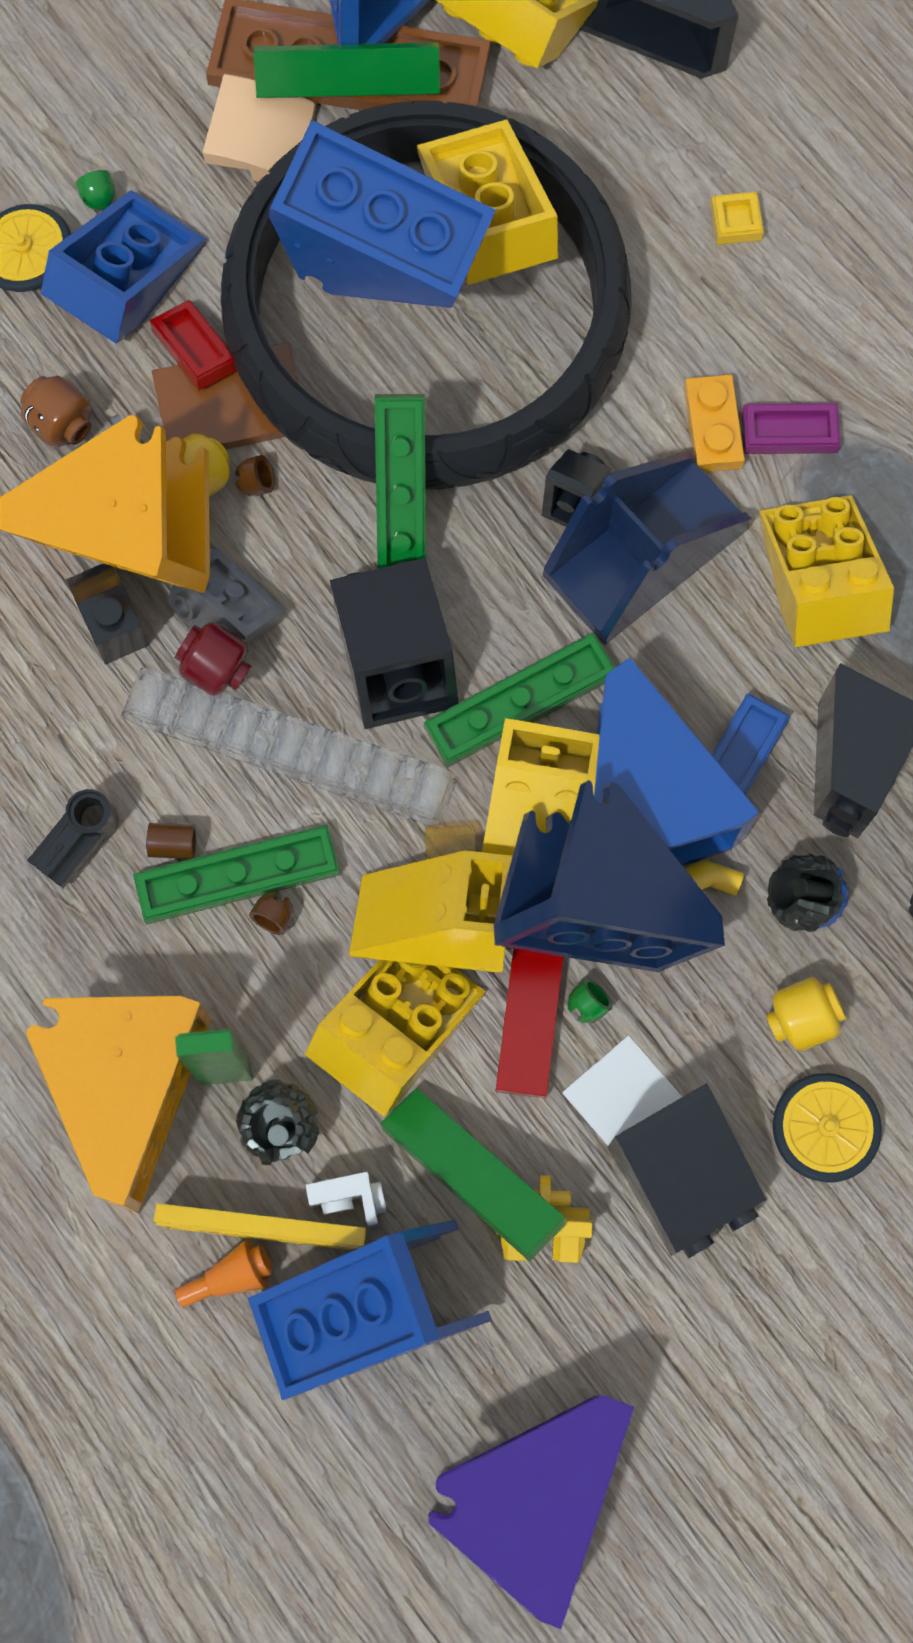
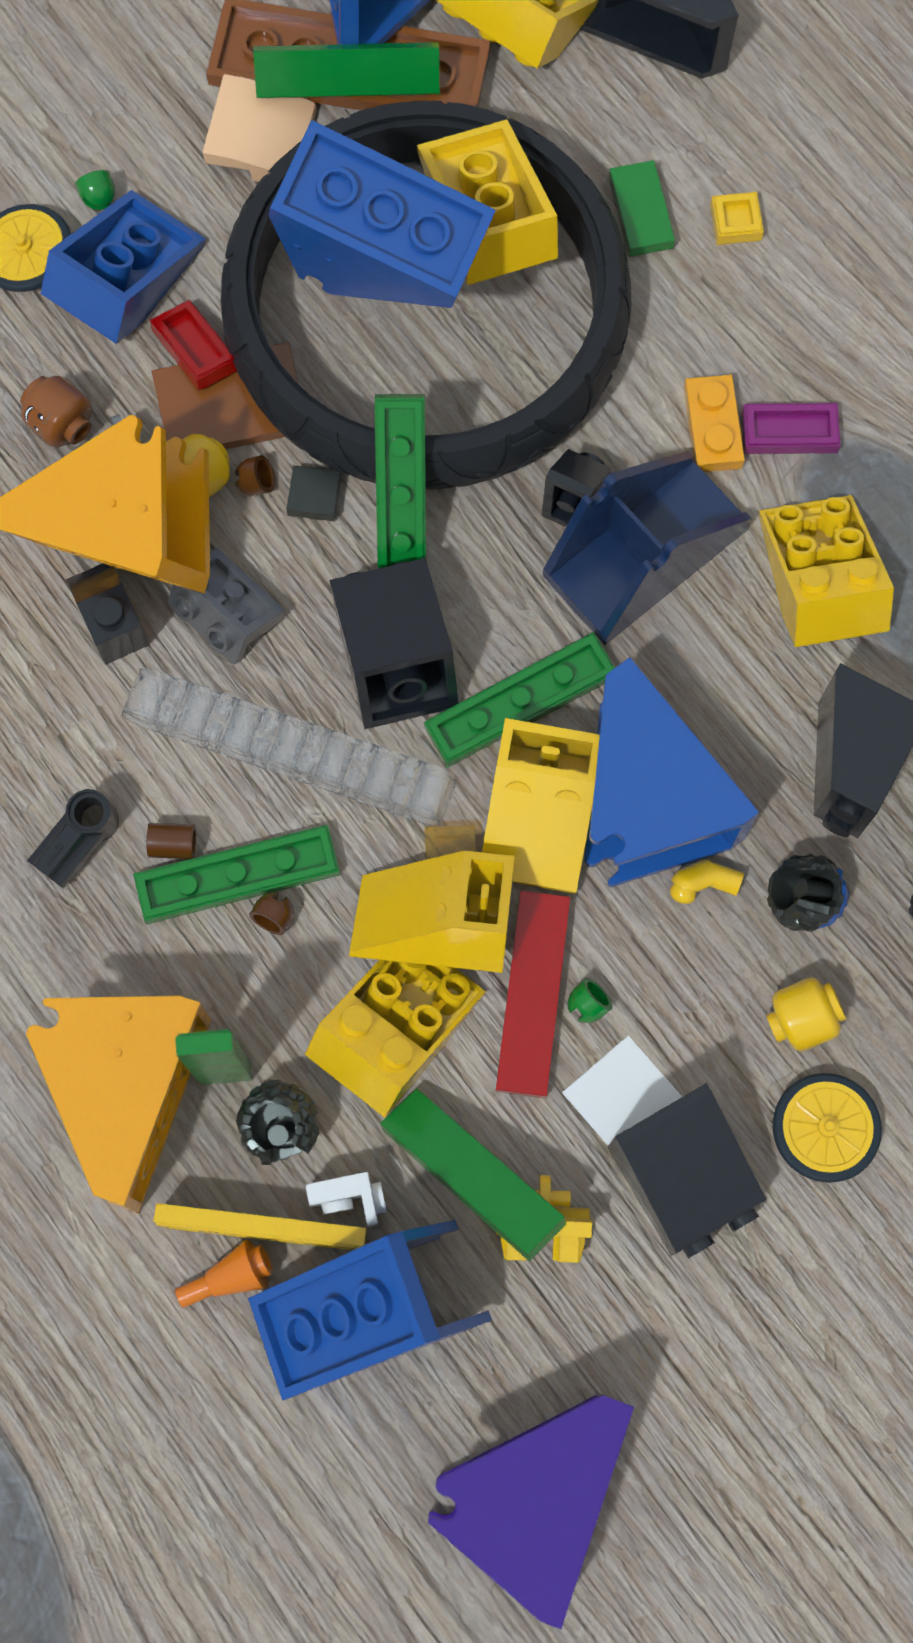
dark red head [174,622,252,696] -> none
dark blue ladder [494,780,725,972] -> none
blue tile [712,692,790,796] -> none
none -> pearl dark grey tile [286,465,341,522]
none -> green tile [608,160,675,257]

